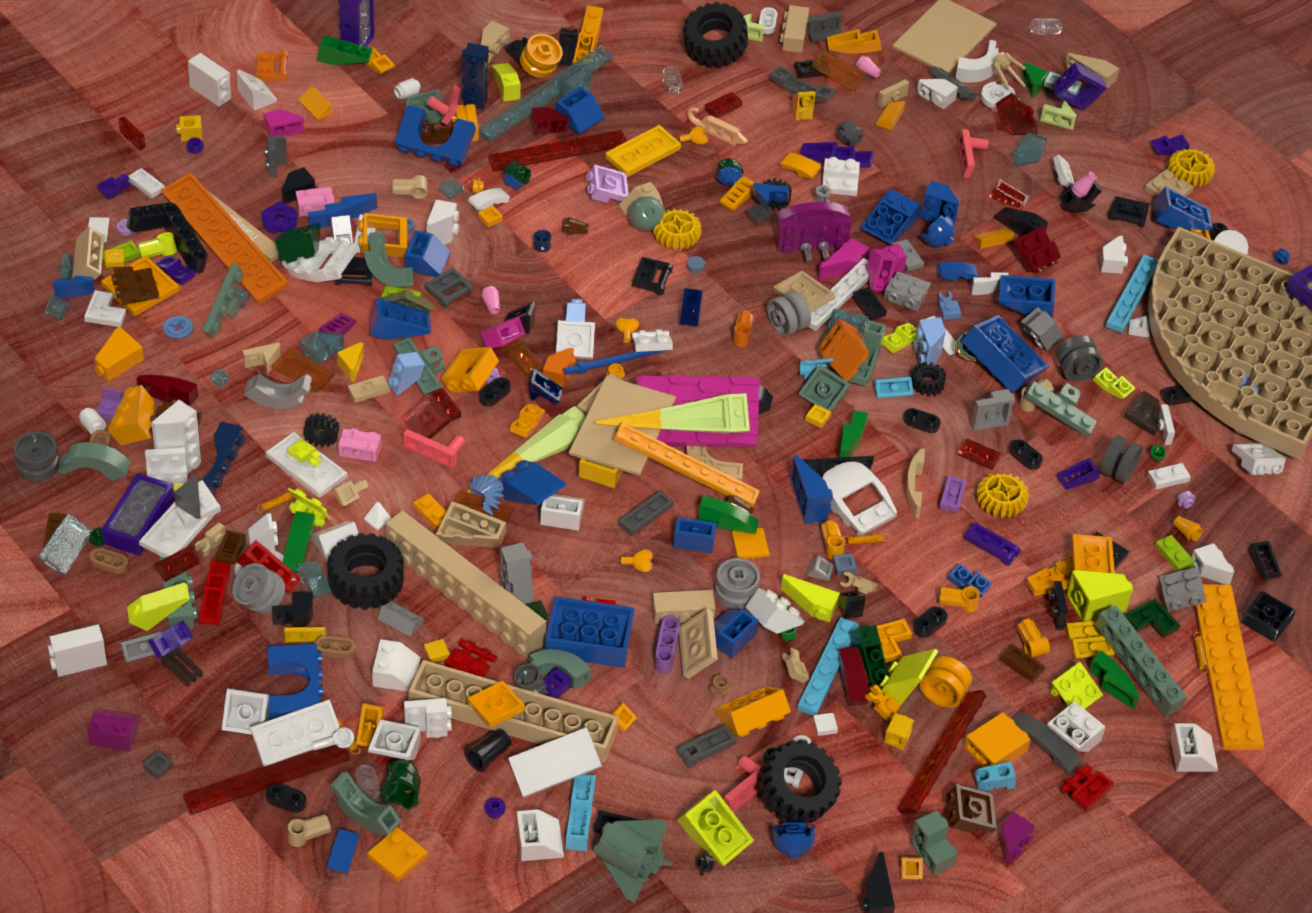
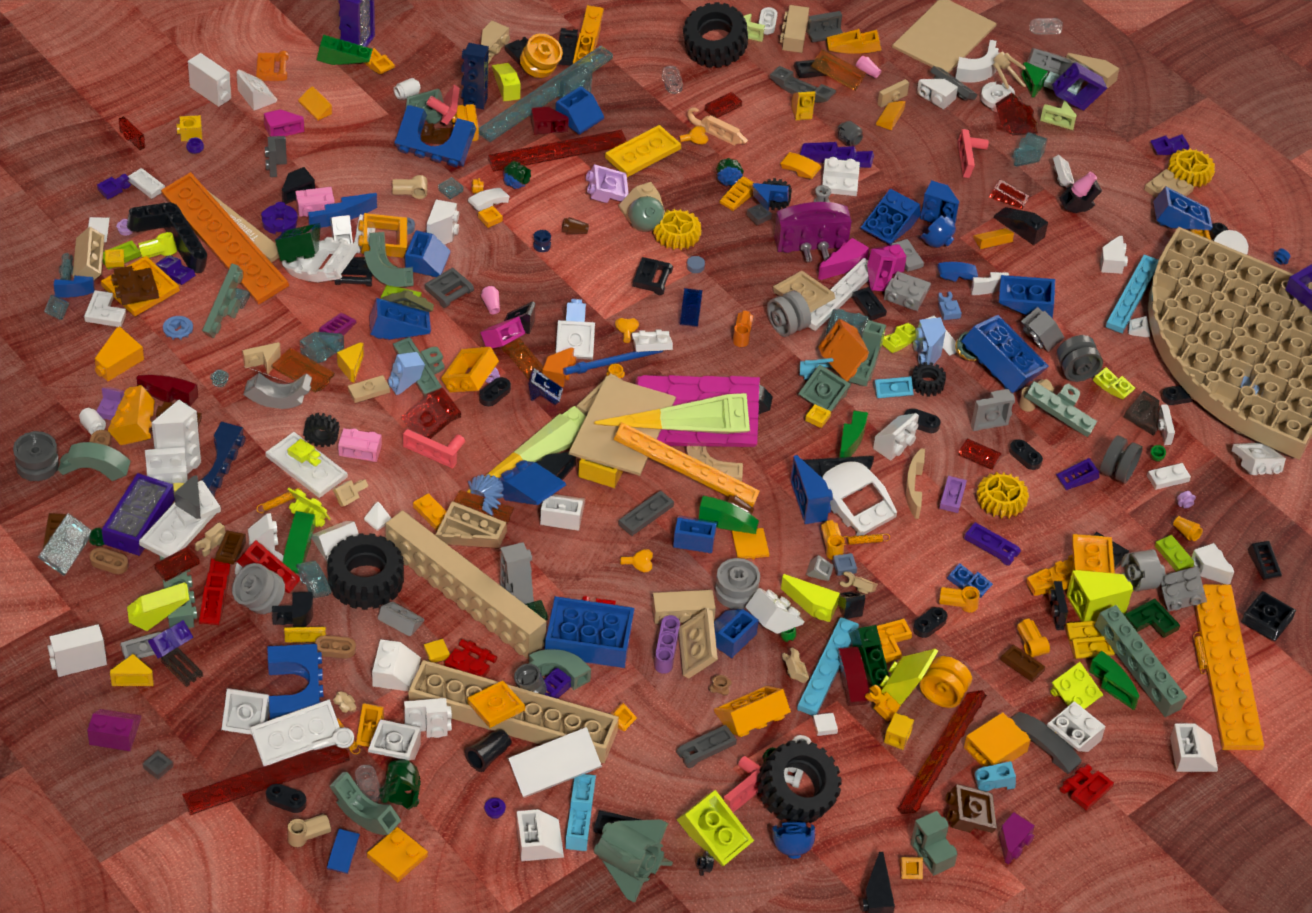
light orange slope [510,403,545,438] -> none
dark red plate [1013,226,1061,274] -> none
black plate [1110,196,1150,227] -> none
none -> yellow slope [110,654,154,686]
none -> tan plant [333,691,357,713]
none -> black slope [537,452,576,480]
none -> white slope [873,413,919,461]
none -> light grey arch [1027,47,1088,83]
none -> light grey brick [1121,549,1165,592]

